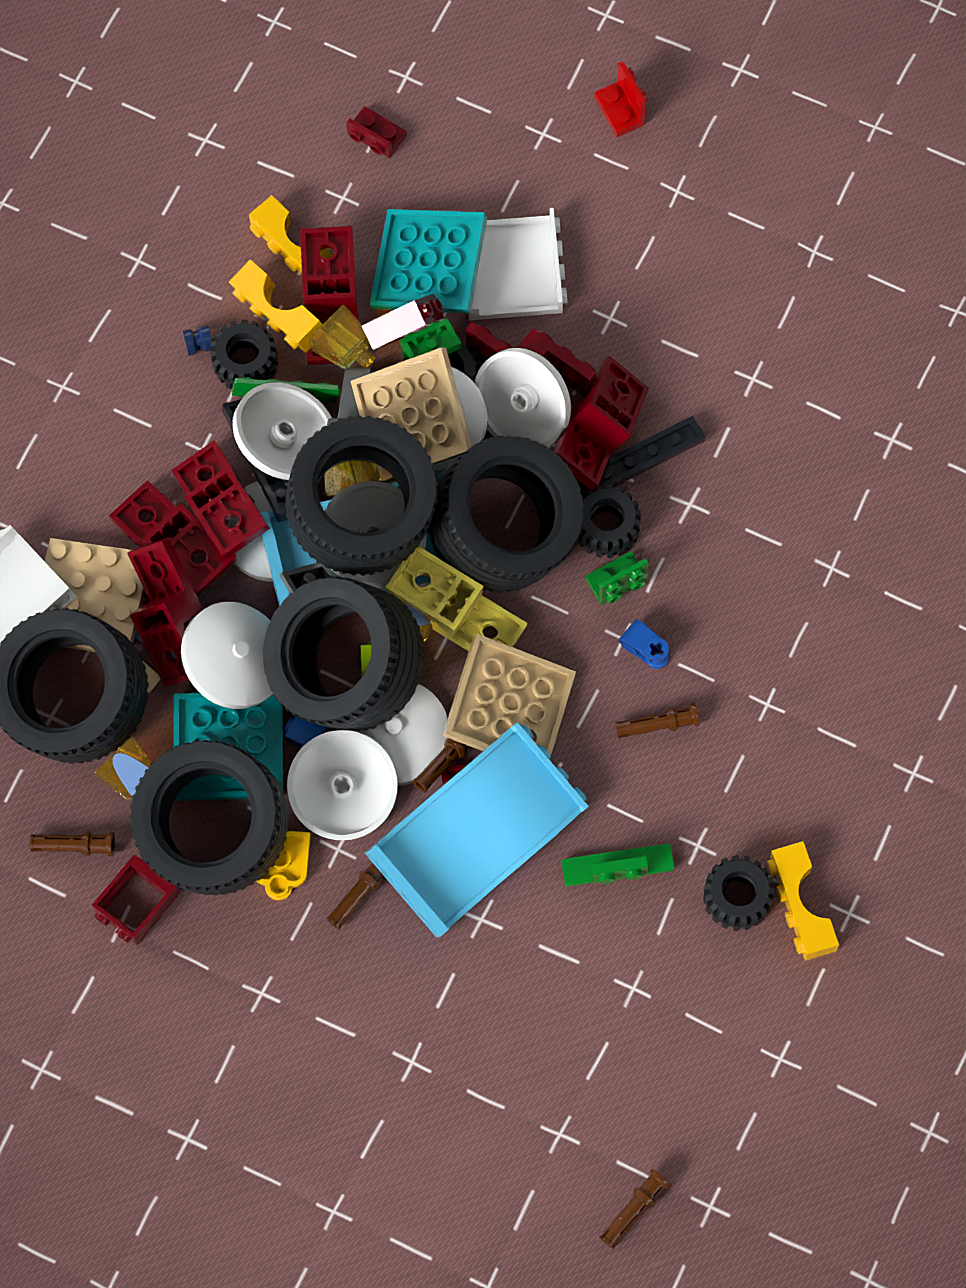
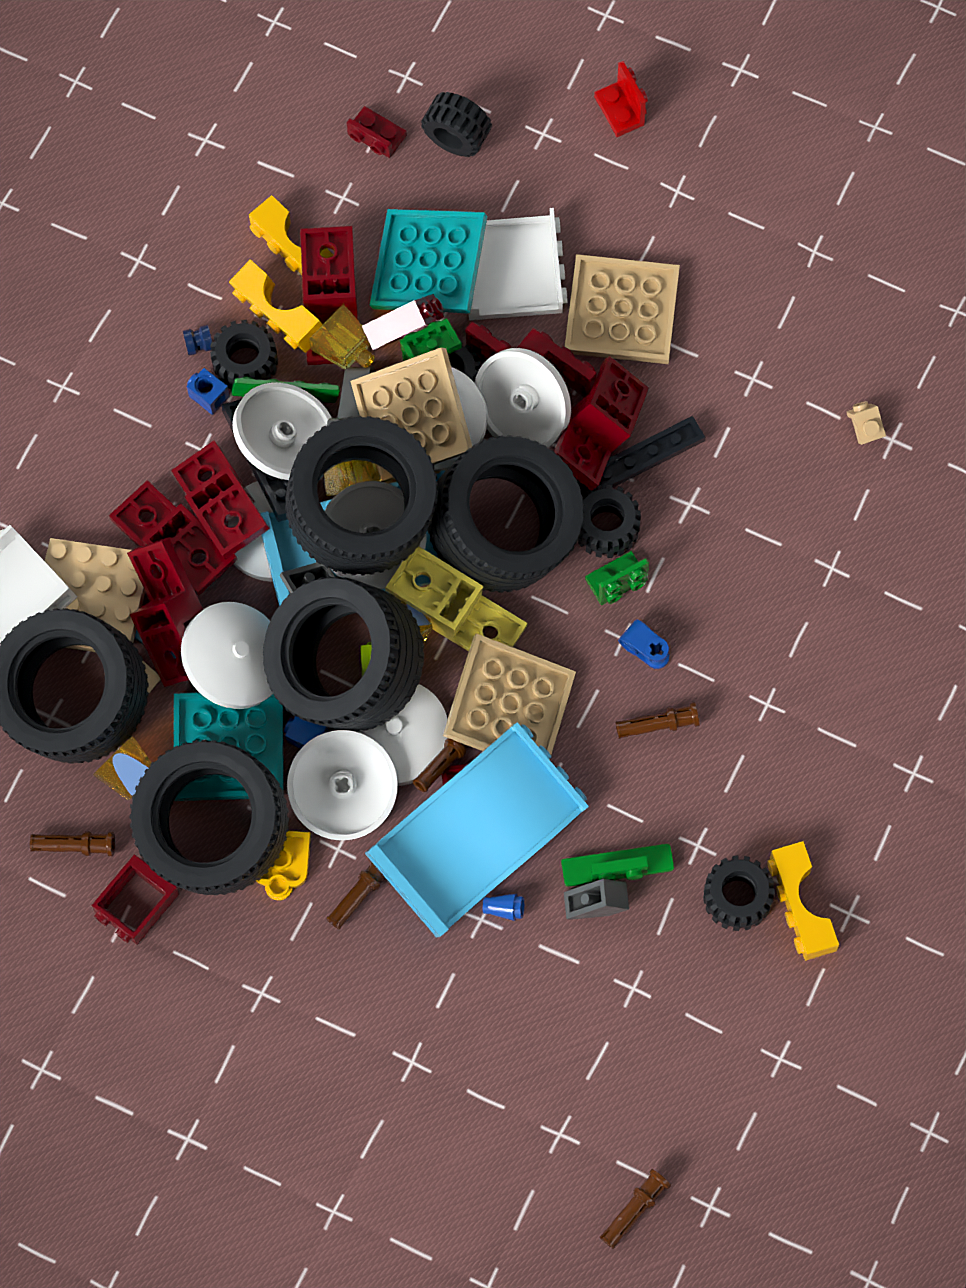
none -> blue brick [186,368,230,415]
none -> black tyre [421,92,492,157]
none -> blue cone [483,893,525,921]
none -> dark grey slope [564,879,629,920]
none -> tan plate [565,254,680,364]
none -> tan bracket [847,401,886,445]

